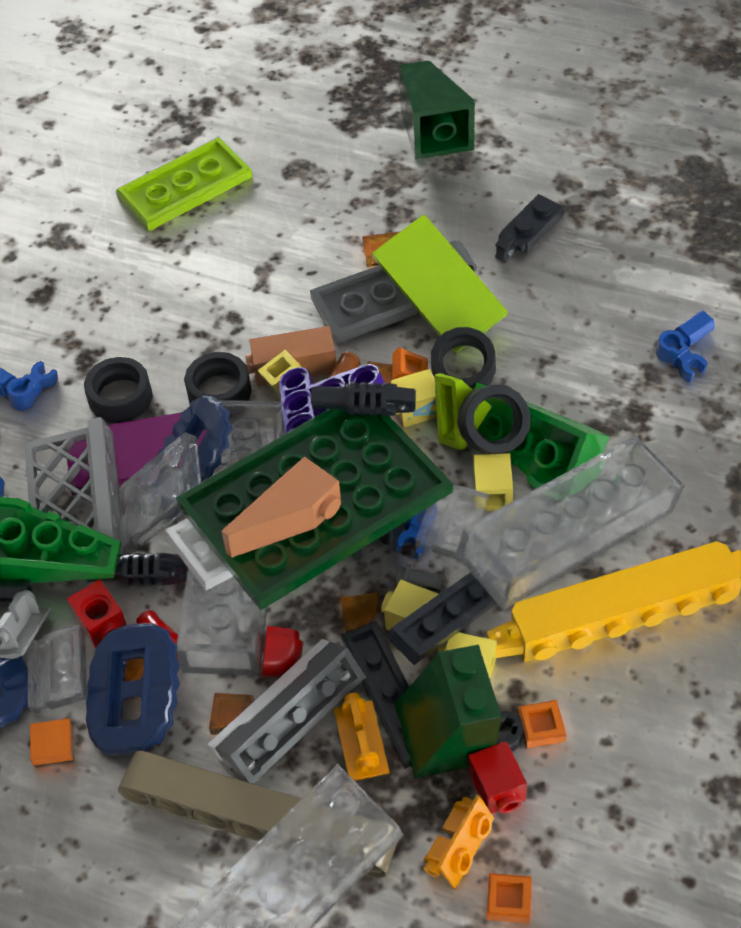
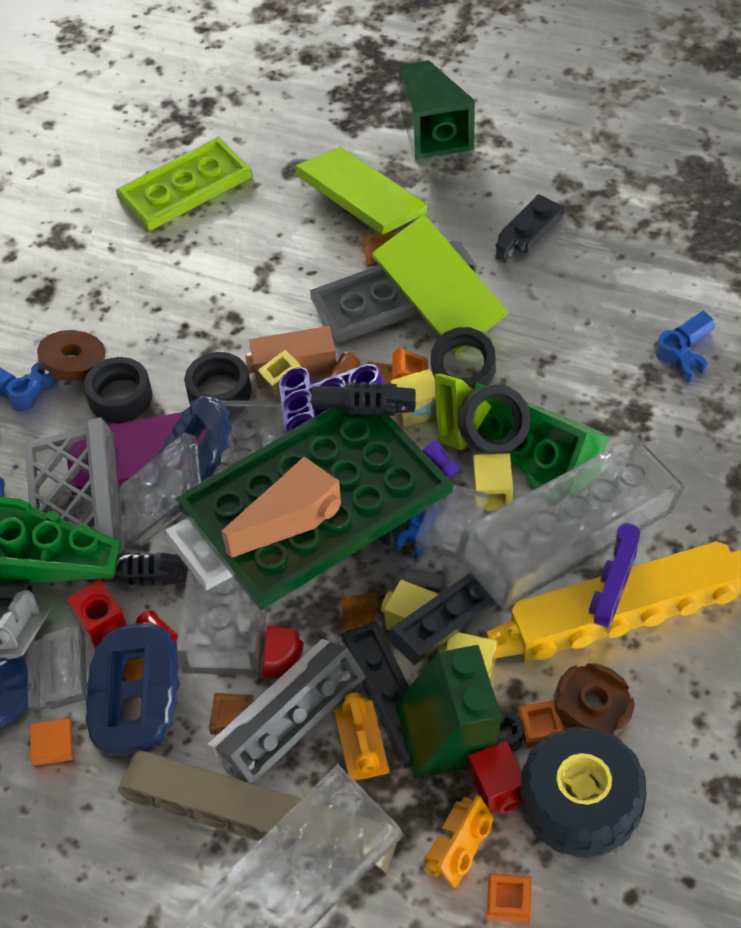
none -> reddish brown tile [37,330,106,381]
none -> lime tile [295,146,427,235]
none -> dark purple plate [422,439,460,480]
none -> black wheel [519,727,647,858]
none -> reddish brown tile [553,663,635,736]
none -> dark purple plate [588,523,640,628]

